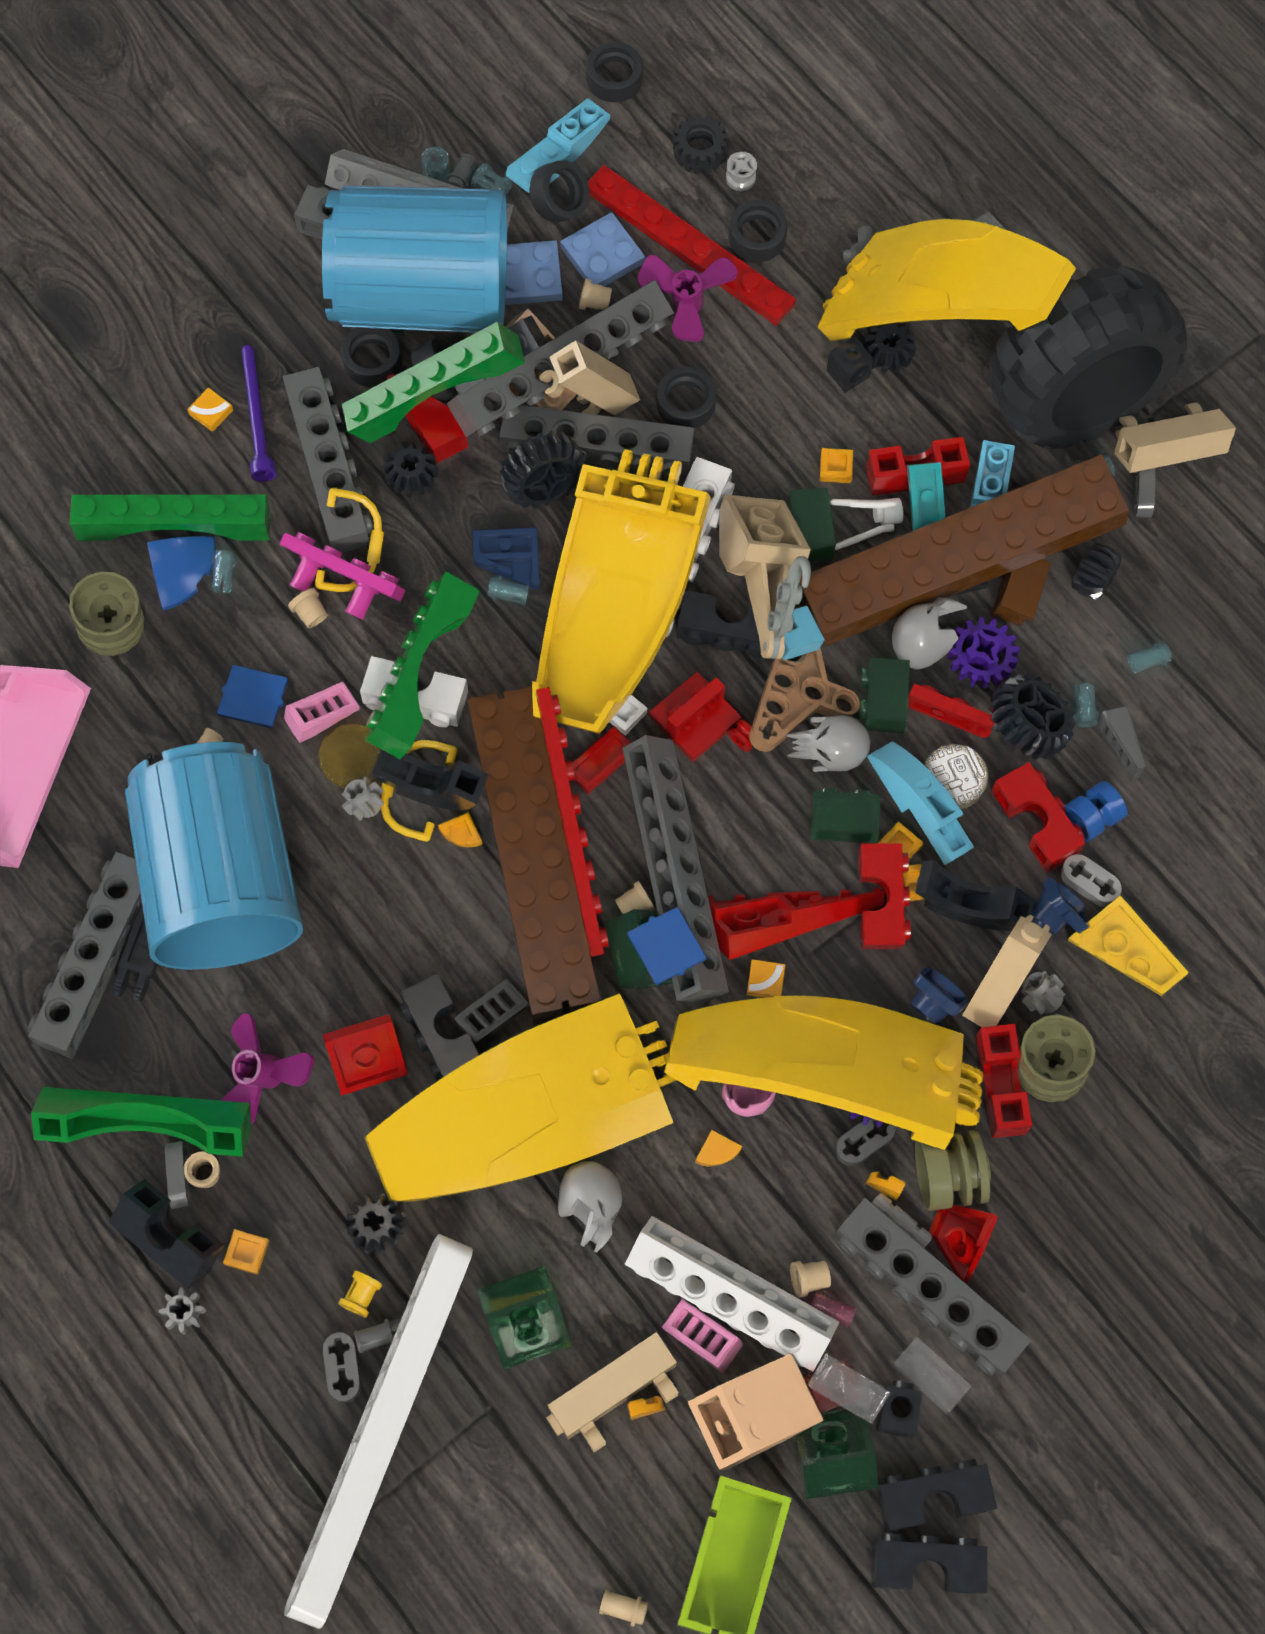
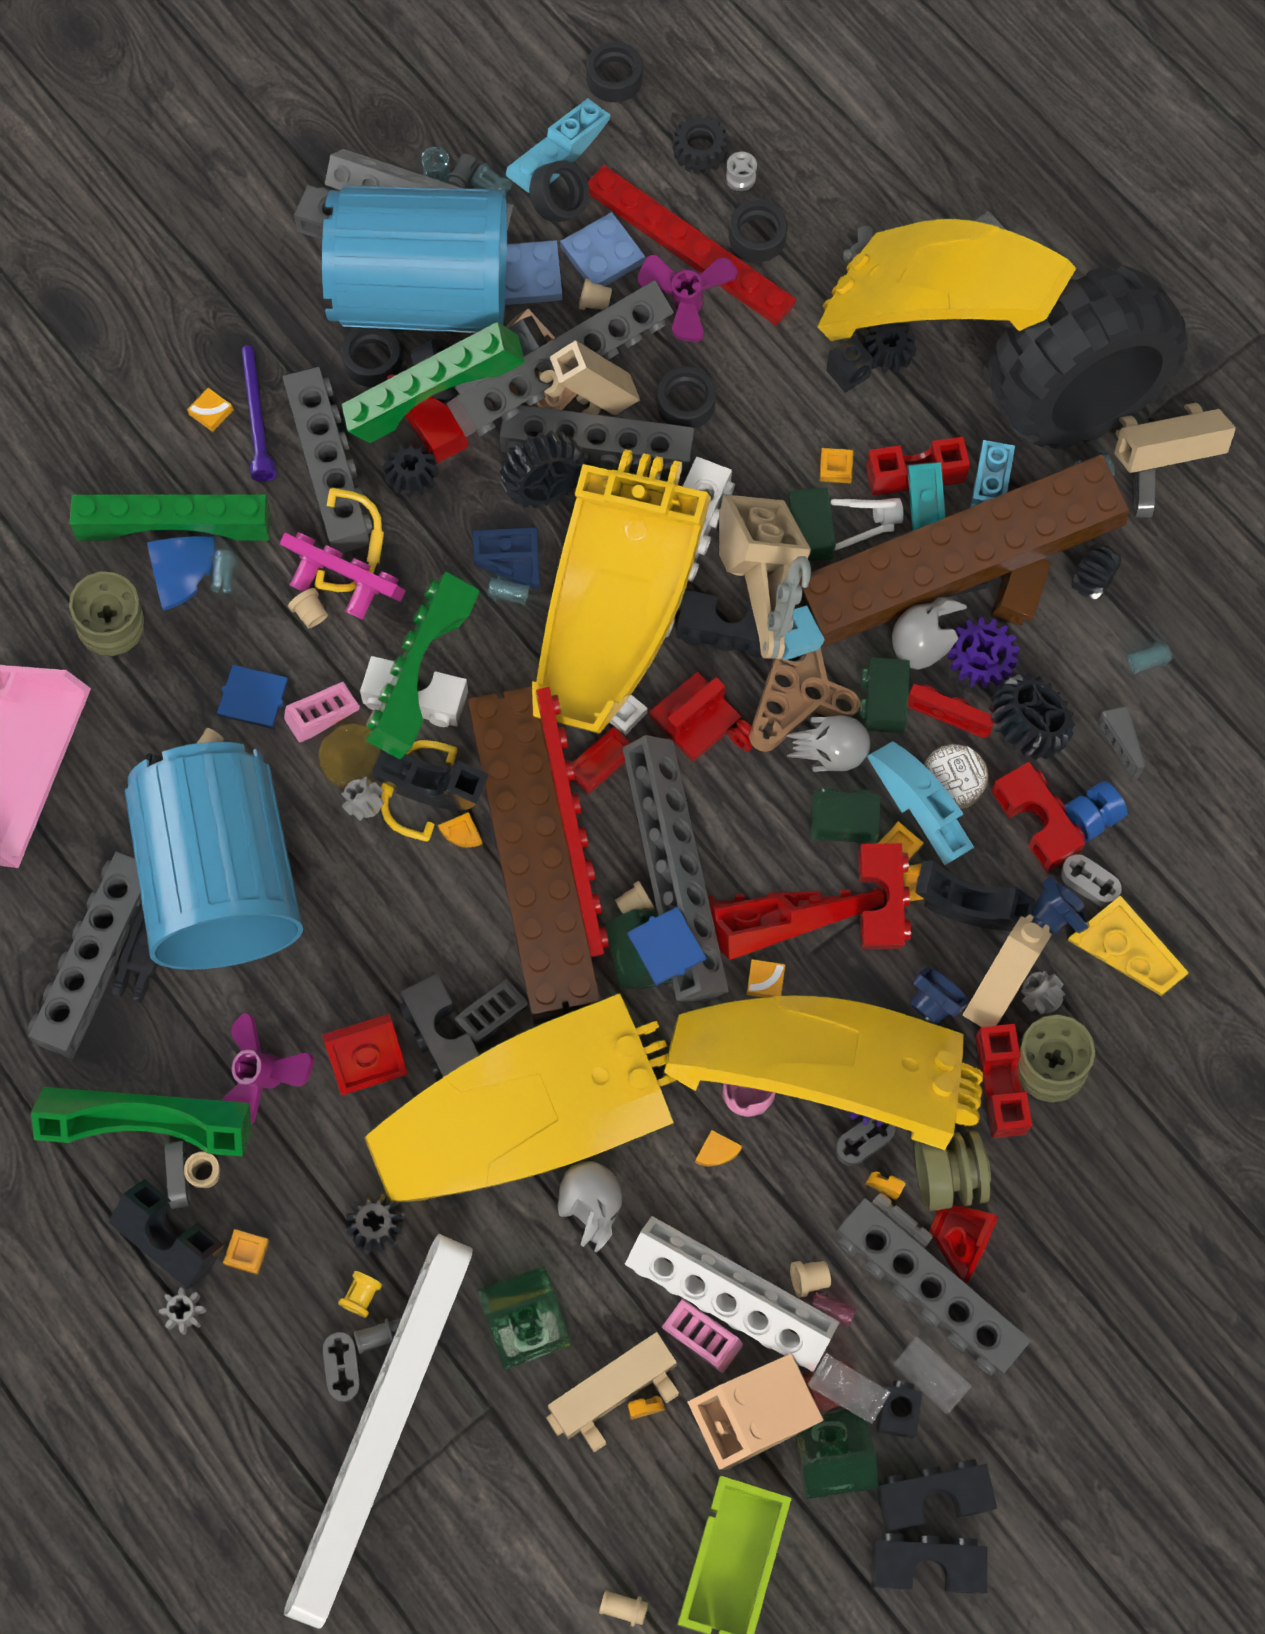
clear light blue pin [1074,683,1100,728] -> none

